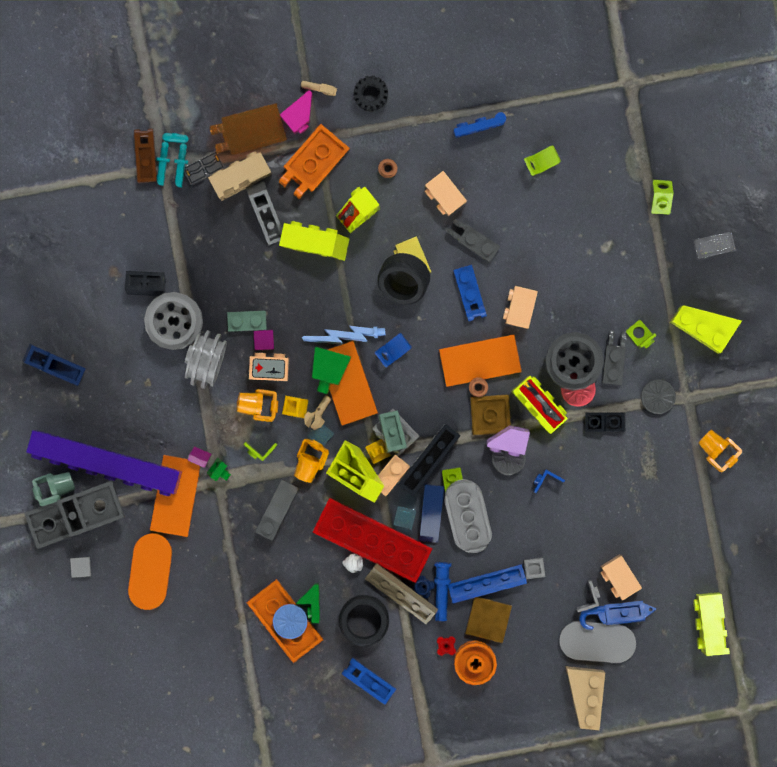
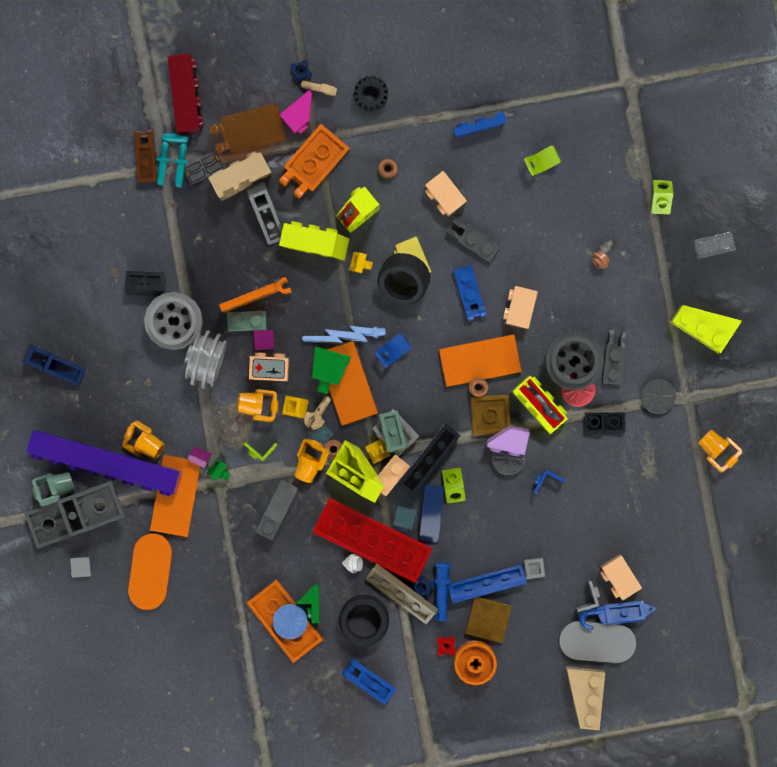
light grey tile [444,479,492,553] -> none
lime bracket [626,320,657,348] -> none
neon yellow wedge [694,592,730,656] -> none
none -> light orange piece [122,421,165,460]
none -> dark red brick [167,53,204,134]
none -> orange tile [219,277,292,313]
none -> dark blue plate [291,60,312,82]
none -> nougat plate [324,440,342,459]
none -> yellow tile [349,252,373,273]
none -> nougat plate [592,251,610,269]

